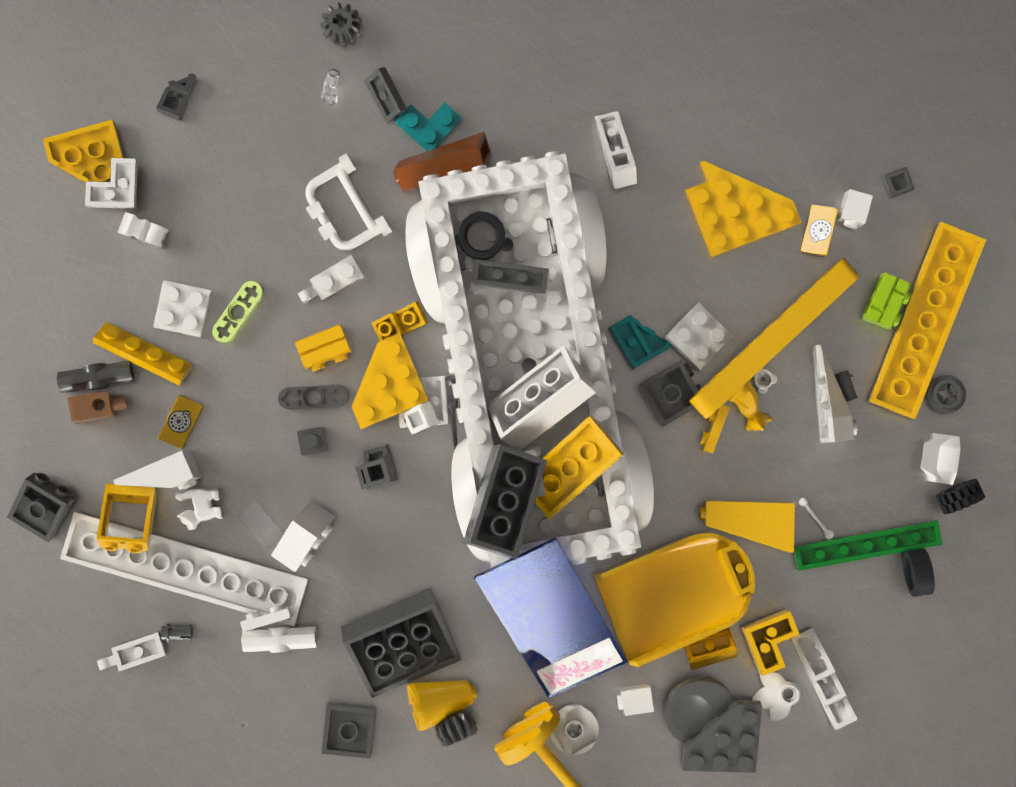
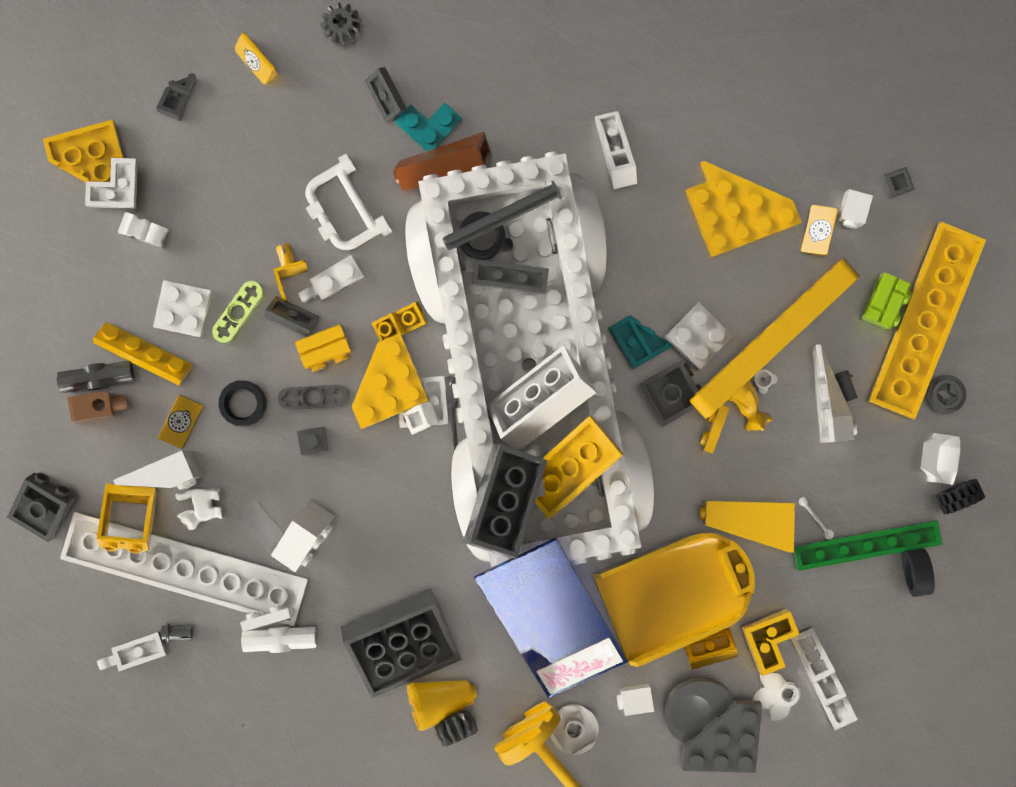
clear arm [320,68,340,106] -> none
dark grey plate [321,703,376,759] -> none
dark grey brick [355,445,398,490] -> none
none -> black tyre [218,380,267,426]
none -> yellow slope [235,32,278,85]
none -> dark grey plate [264,296,319,337]
none -> yellow bracket [273,243,308,302]
none -> dark grey axle [443,181,562,250]

